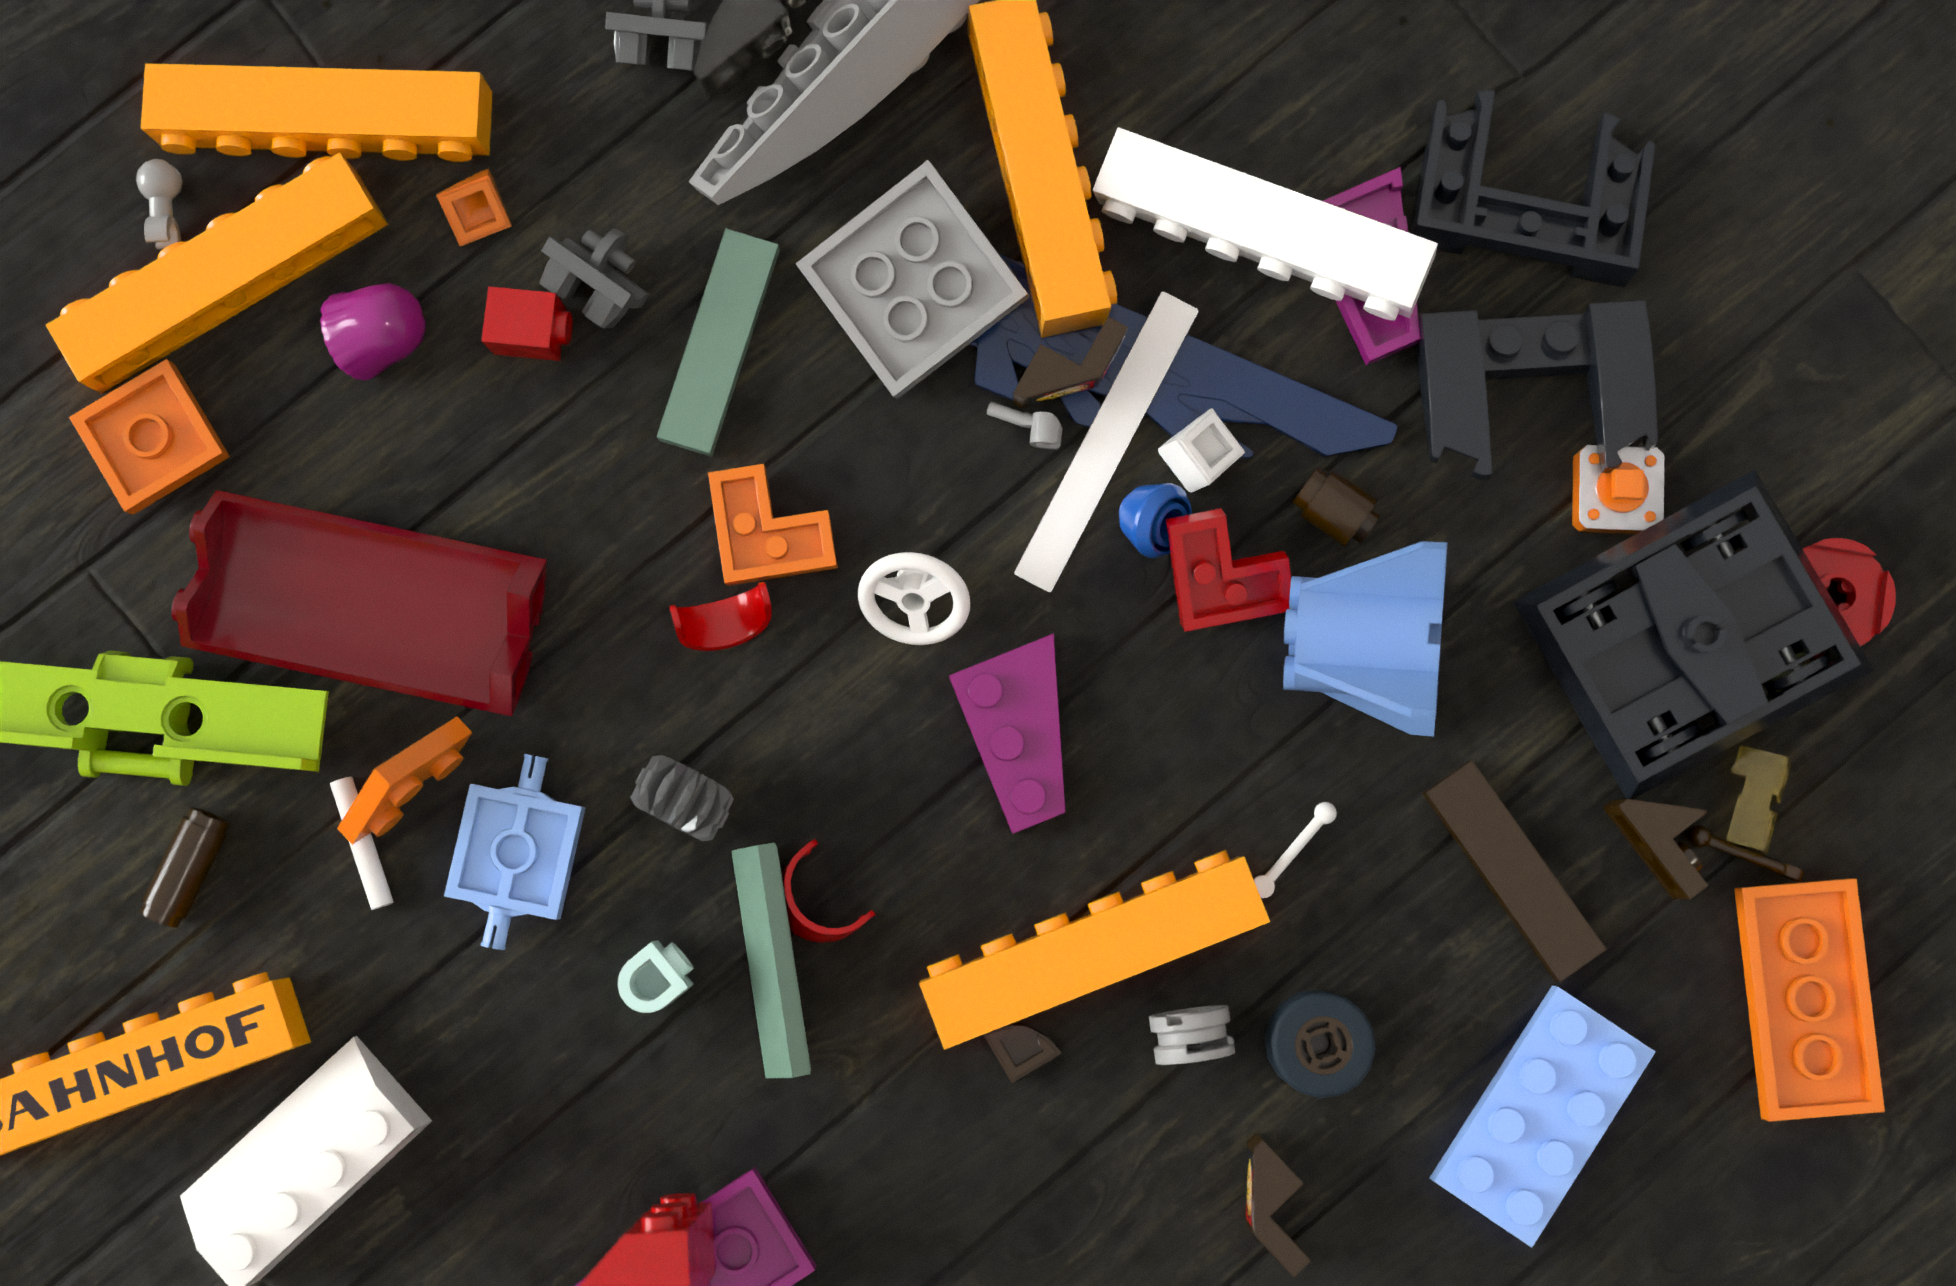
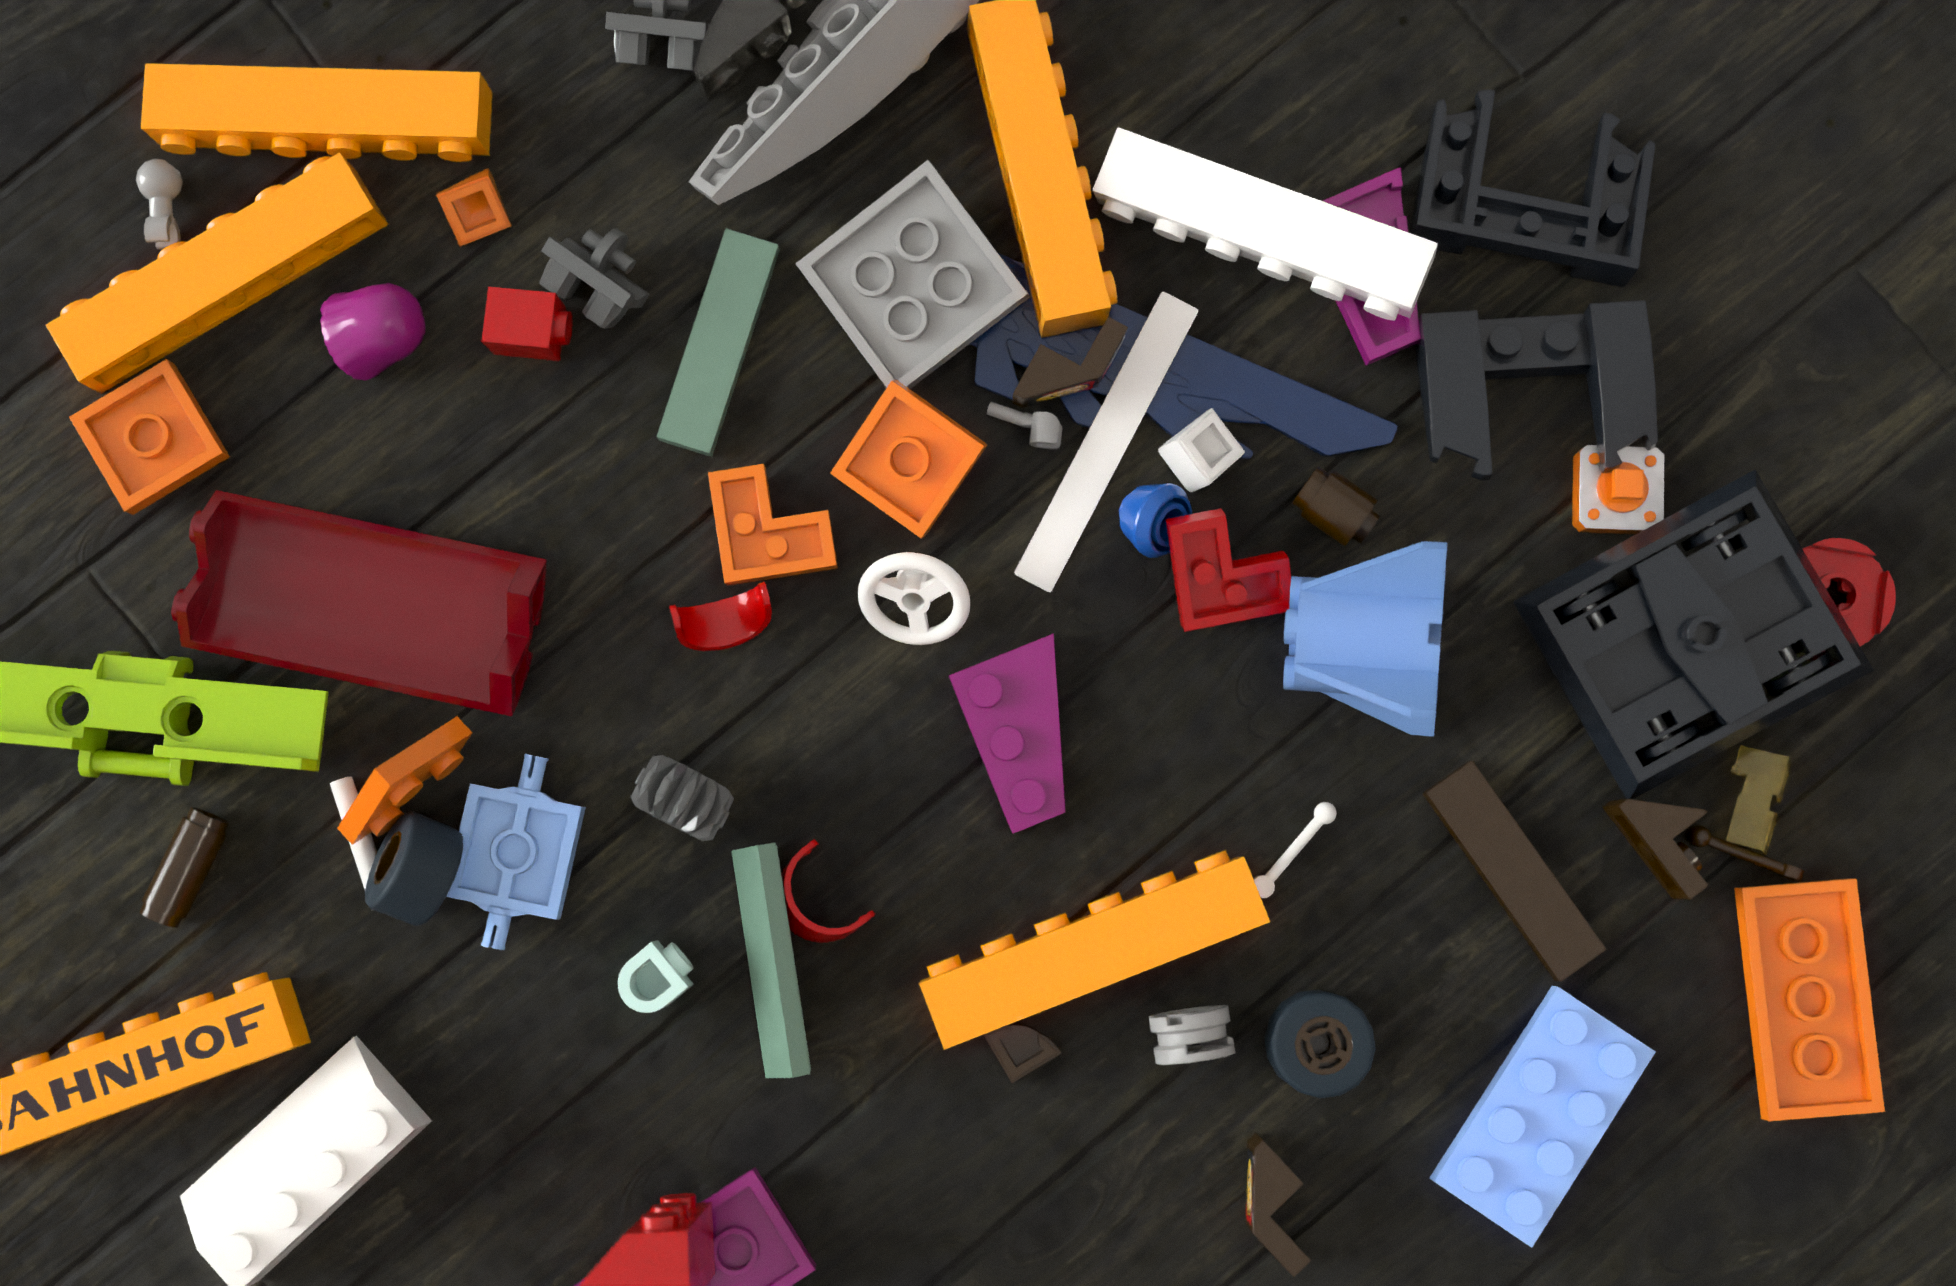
none -> black wheel [365,811,463,926]
none -> orange plate [830,379,988,538]

